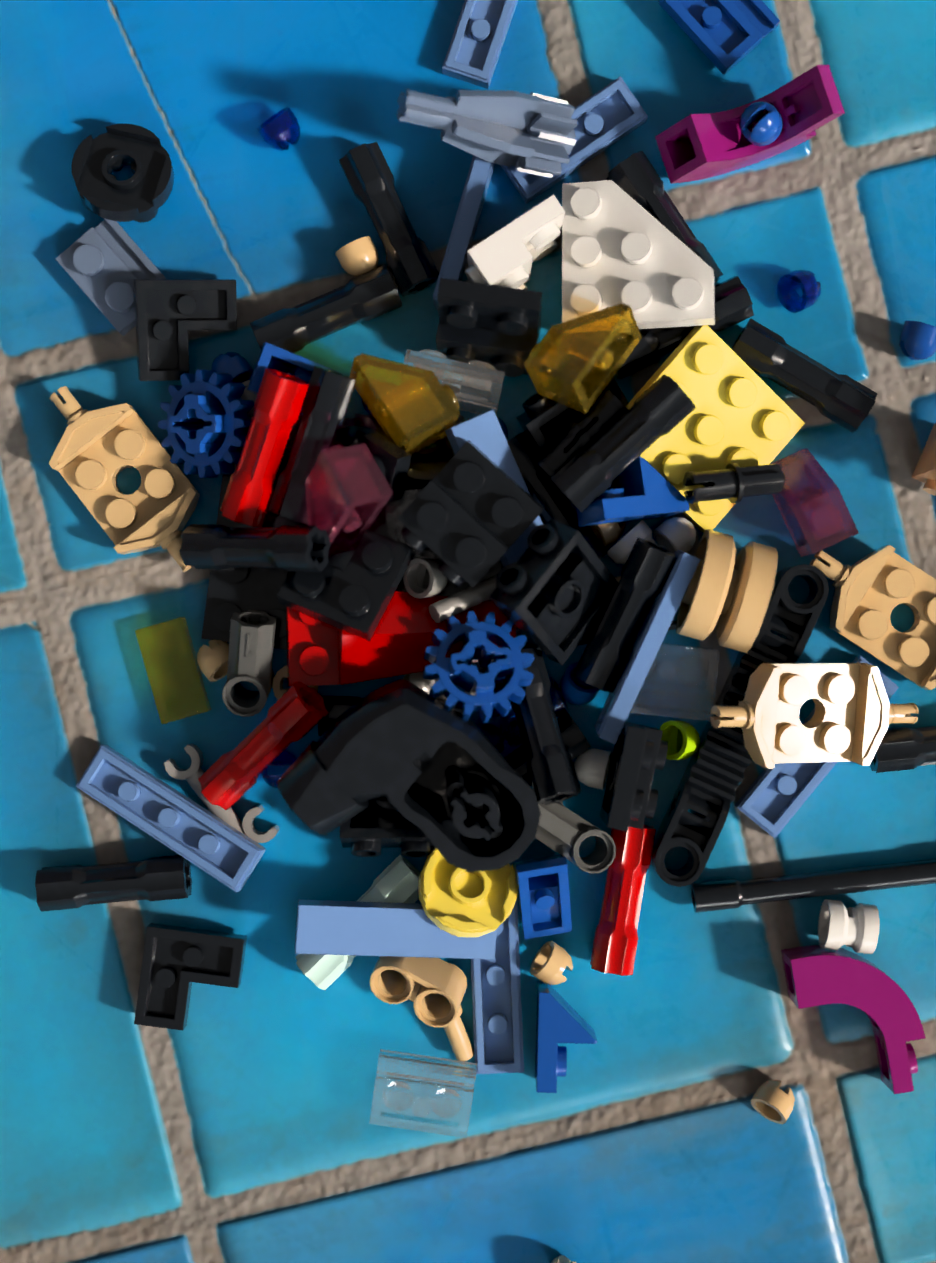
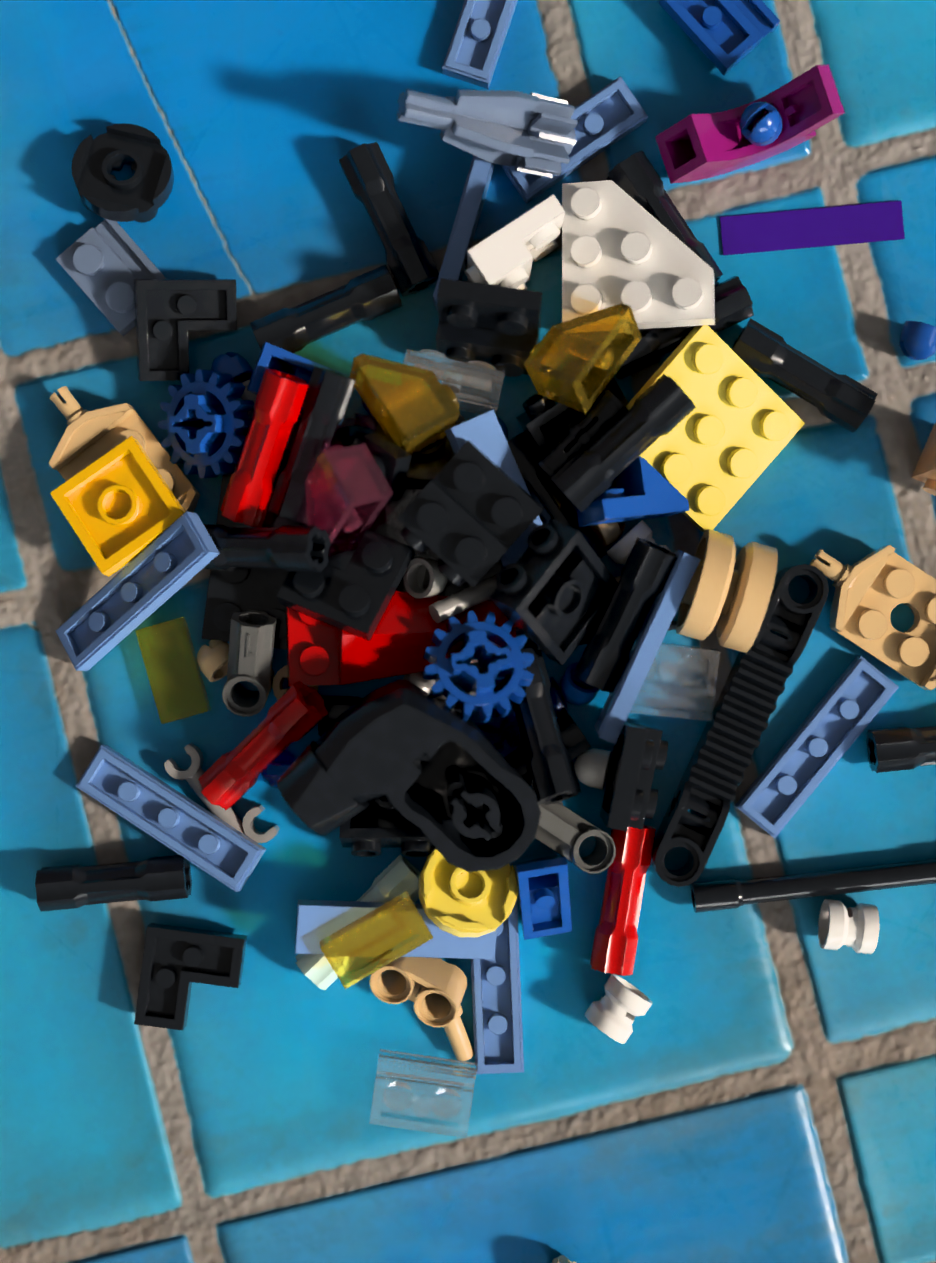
clear blue hinge [257,106,301,151] -> none
tan hinge [335,236,378,277] -> none
tan hinge [530,941,573,985] -> none
blue slope [535,982,597,1093] -> none
white hinge [653,517,696,553] -> none
lime hinge [659,721,700,760] -> none
black axle [683,463,786,504] -> none
plate [710,663,919,769] -> none
tan hinge [751,1080,795,1124] -> none
clear pink slope [772,448,859,557] -> none
clear blue hinge [777,269,821,313] -> none
magenta arch [781,945,925,1094] -> none
none -> yellow plate [50,436,185,577]
none -> medium blue tile [56,511,220,671]
none -> clear yellow tile [319,891,433,989]
none -> white wheel [584,974,653,1044]
none -> dark purple sticker [720,200,905,256]

